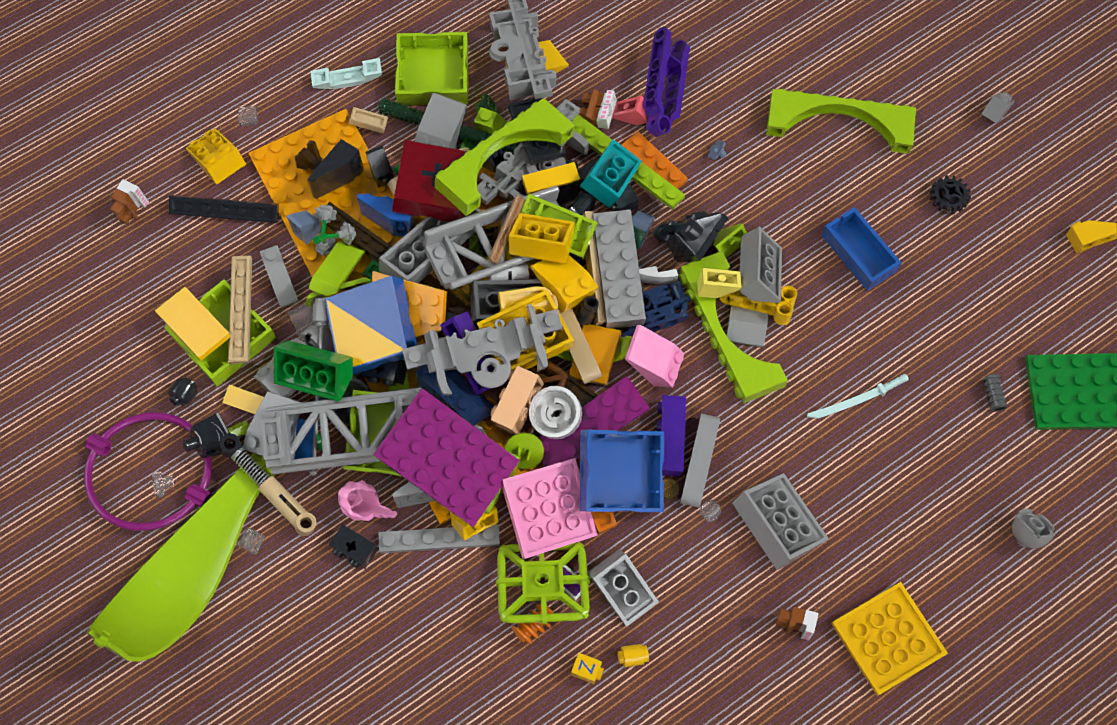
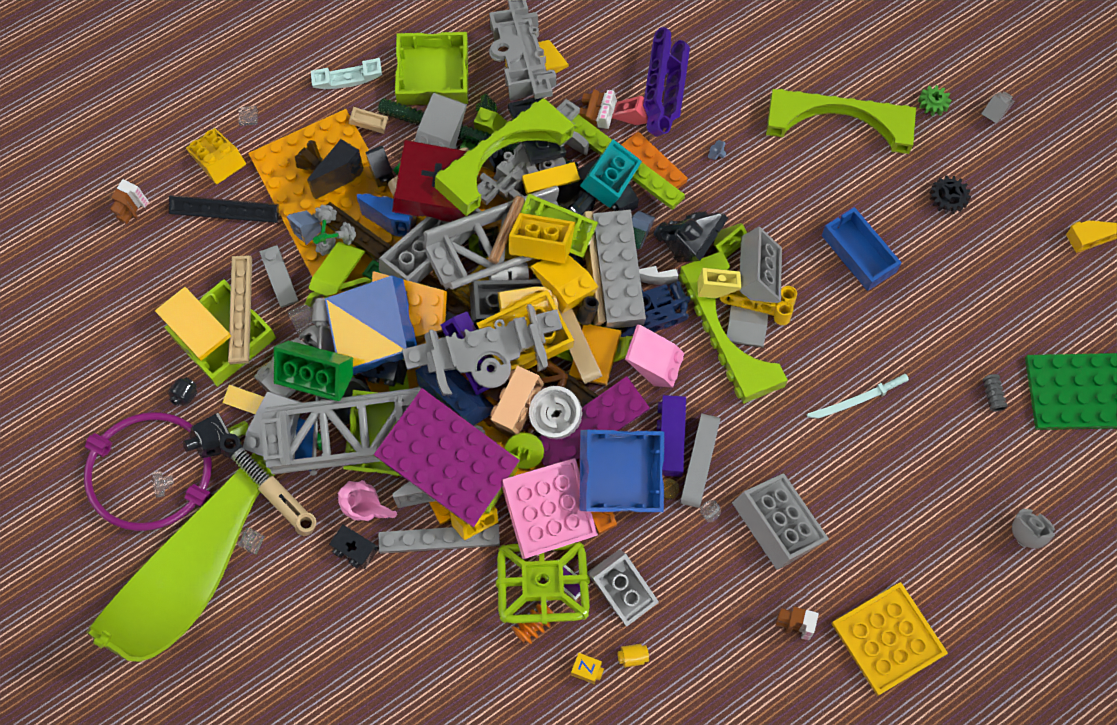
none -> bright green gear [918,85,952,116]

